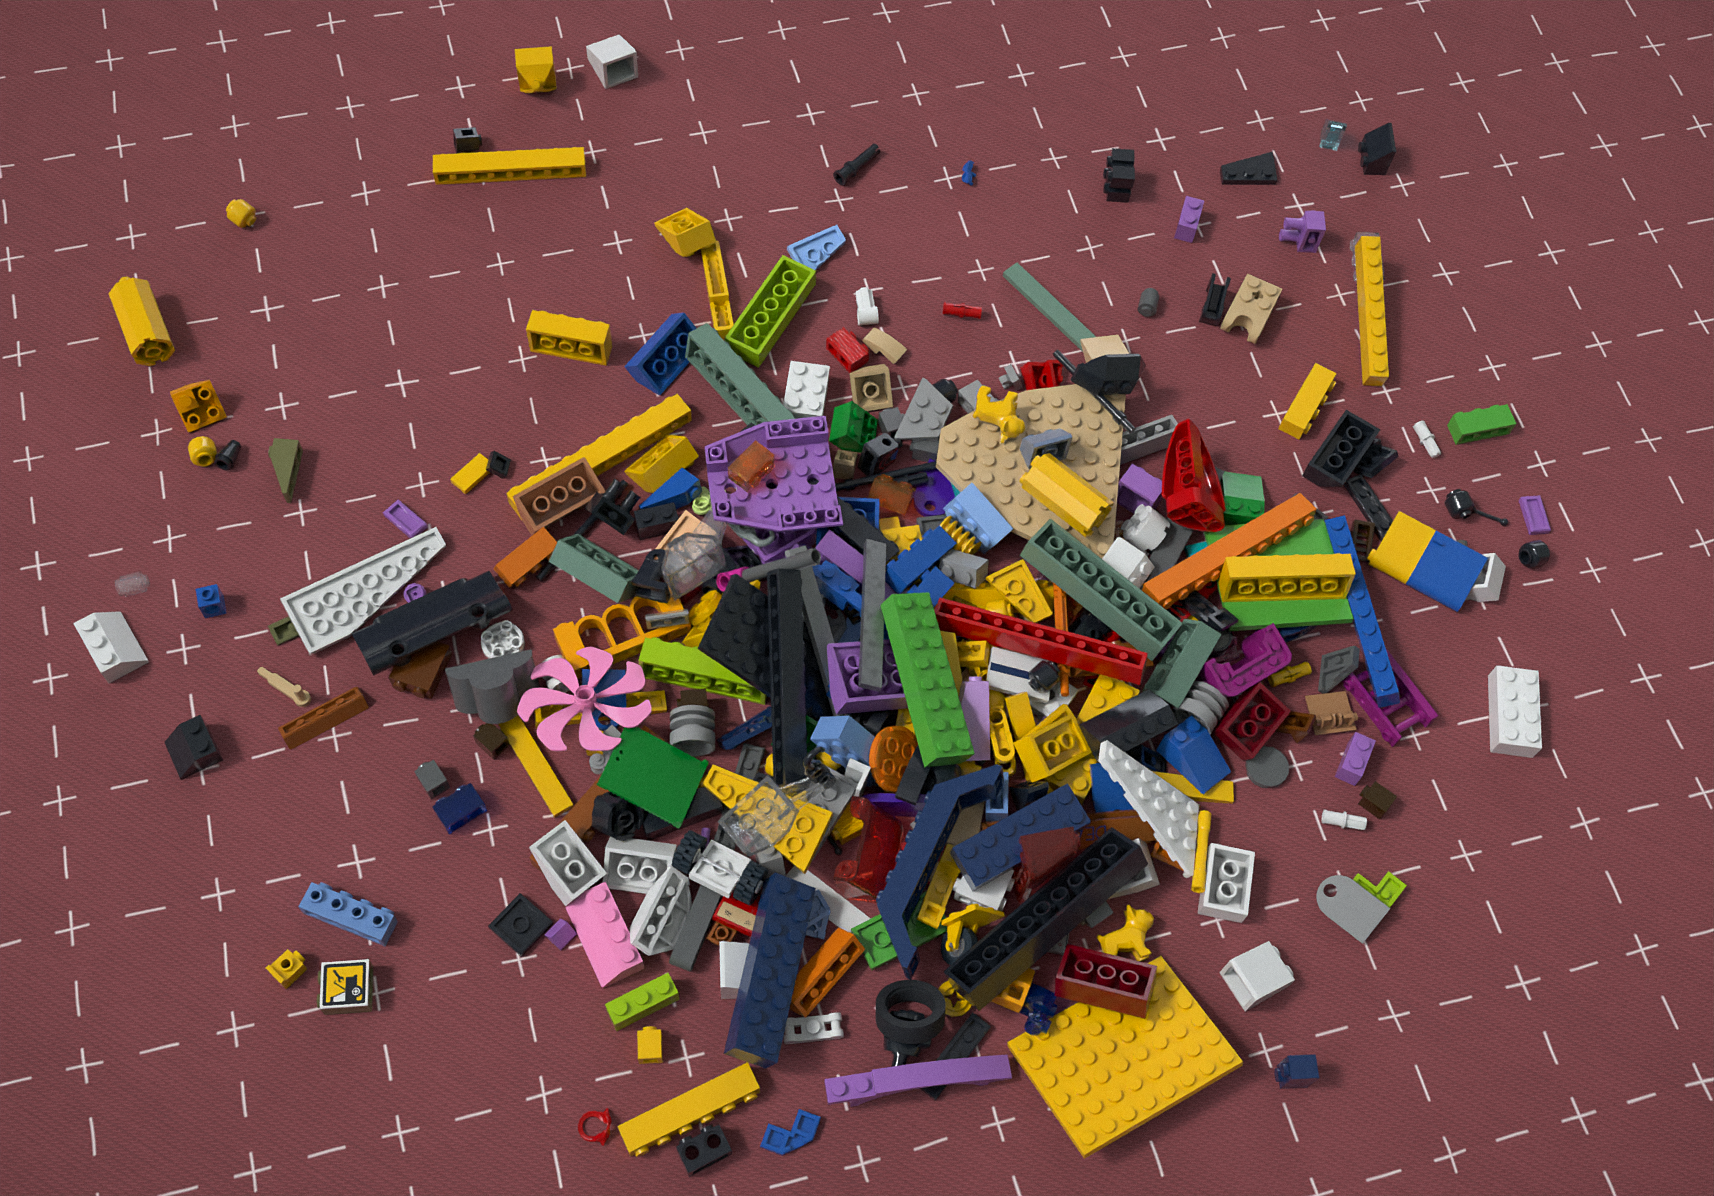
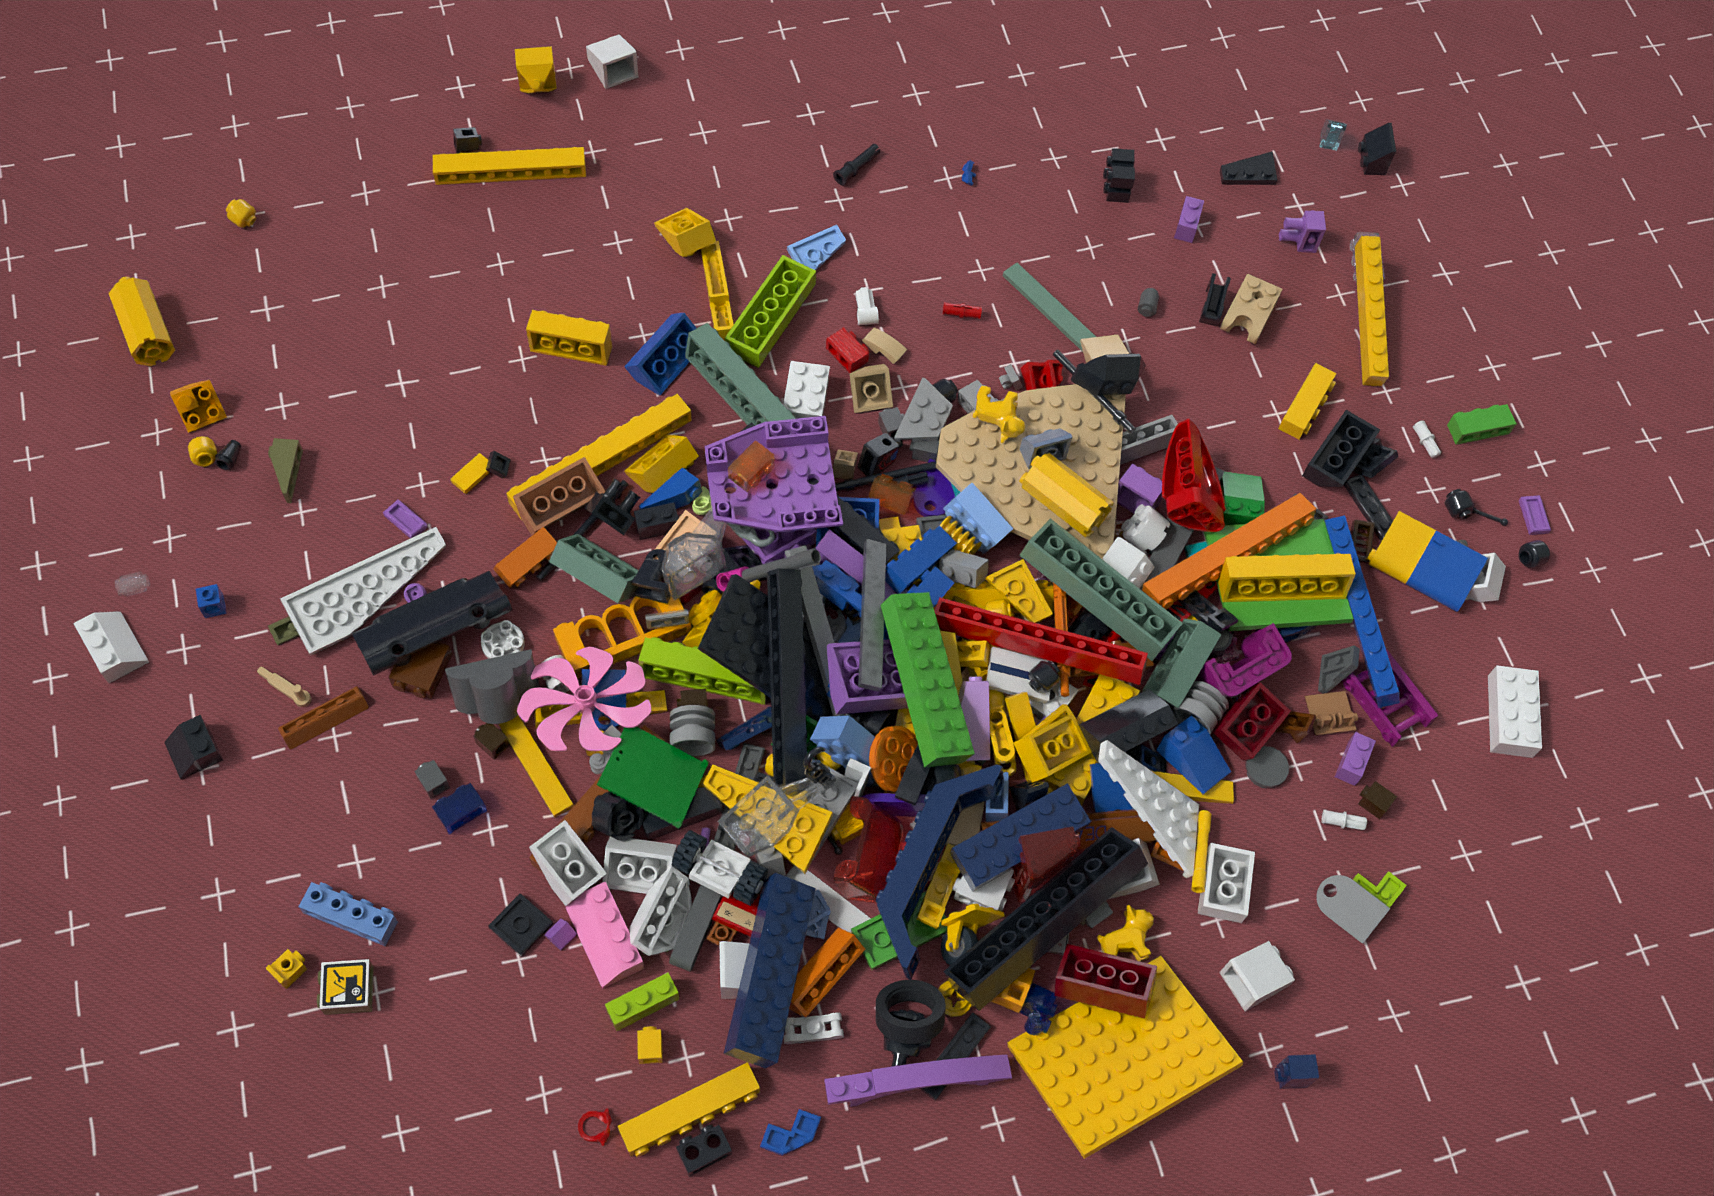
green slope [829,401,878,453] -> none
yellow pin [1268,662,1312,688] -> none

